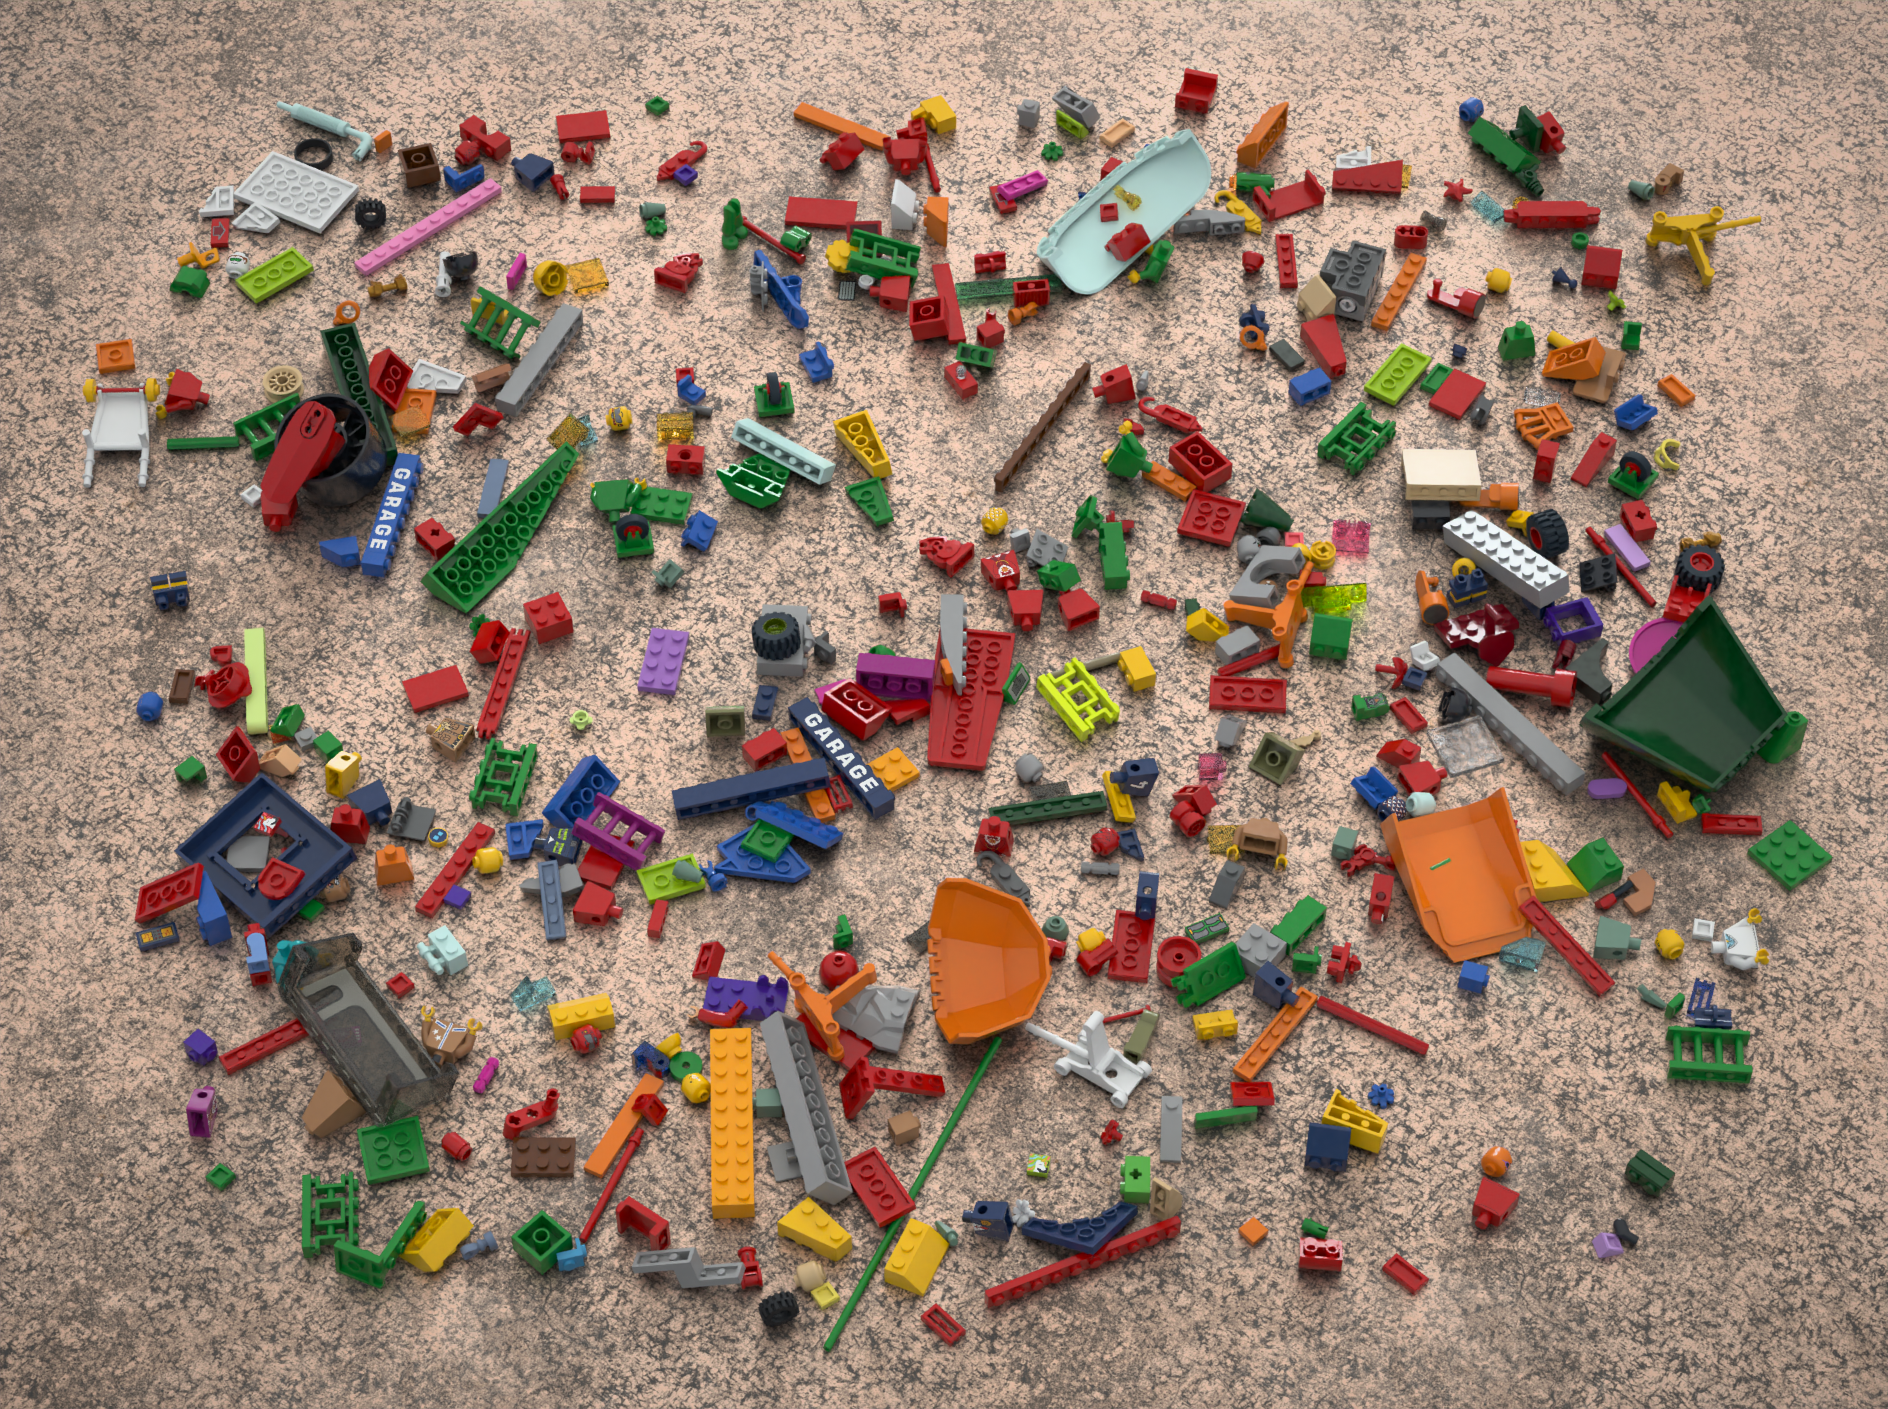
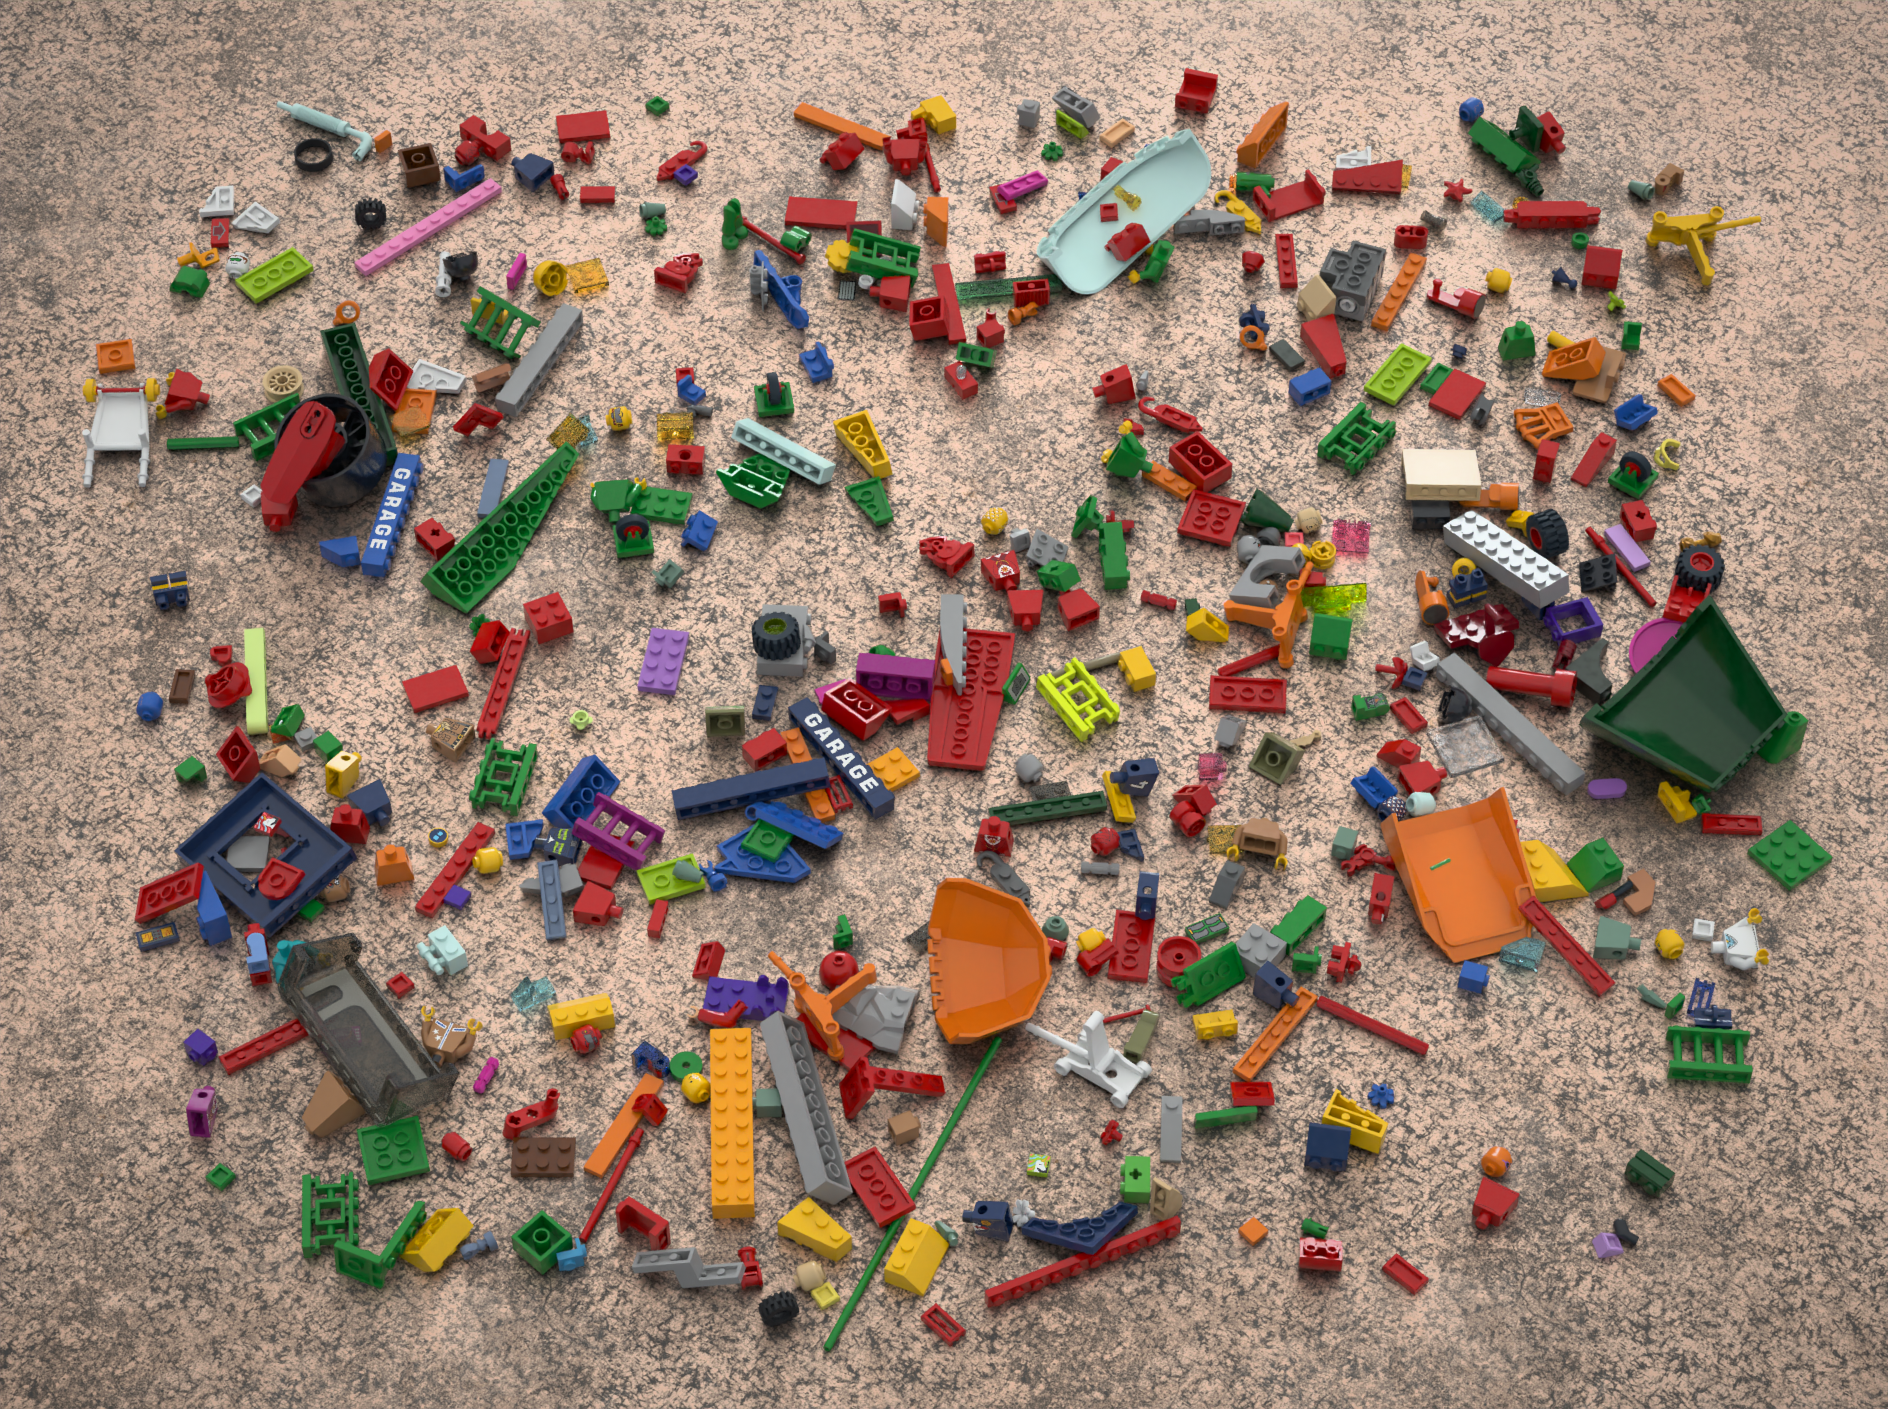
red hand [194,669,215,690] -> none
white plate [233,151,359,234] -> none
pearl gold piece [367,274,408,297] -> none
dark grey hinge [387,797,436,841] -> none
yellow piece [654,1033,682,1060] -> none
light grey piece [767,1141,803,1183] -> none
reddish brown plate [994,362,1091,493] -> none
light grey brick [1215,626,1260,665] -> none
red bar [1601,752,1674,839] -> none
none -> tan head [1295,507,1323,534]

